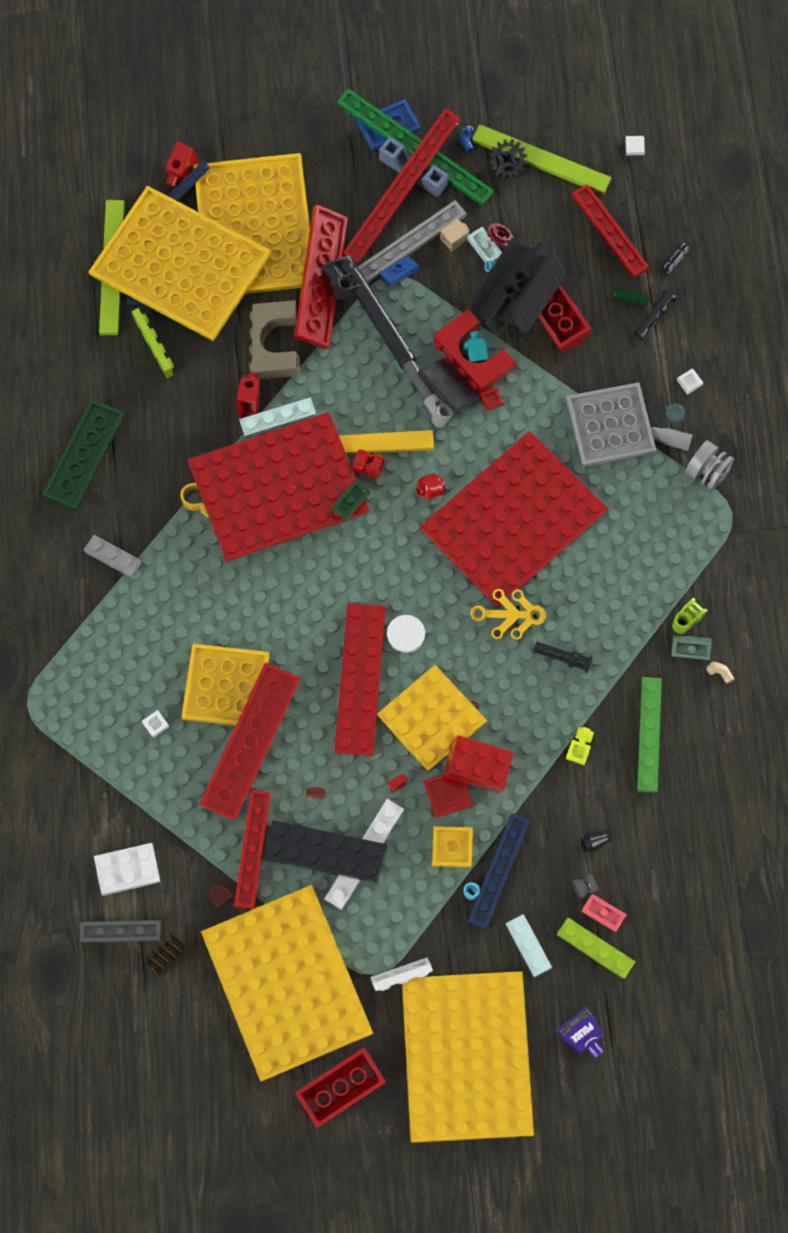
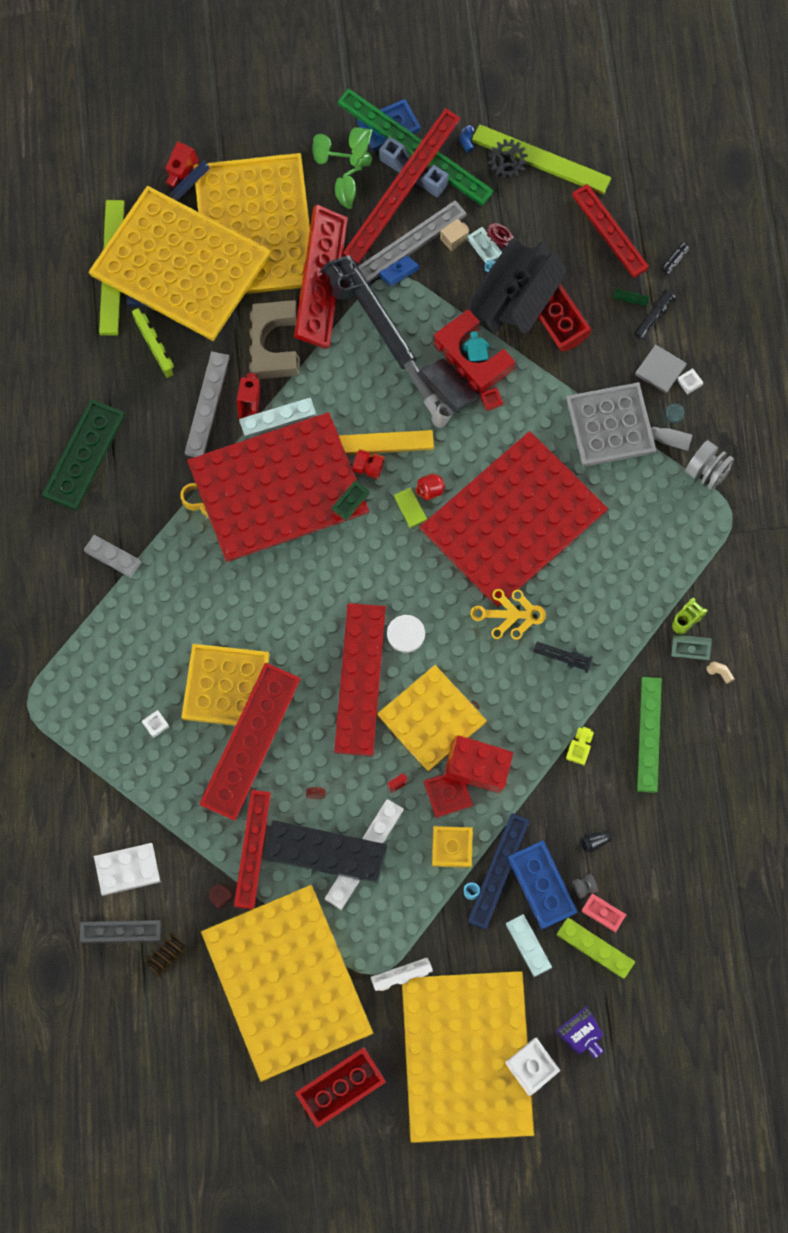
white tile [625,136,645,155] -> none
none -> light grey plate [185,352,230,457]
none -> bright green plant [312,127,372,209]
none -> lime tile [394,487,427,529]
none -> white tile [505,1038,560,1096]
none -> blue tile [507,841,578,930]
none -> light grey tile [635,344,687,394]

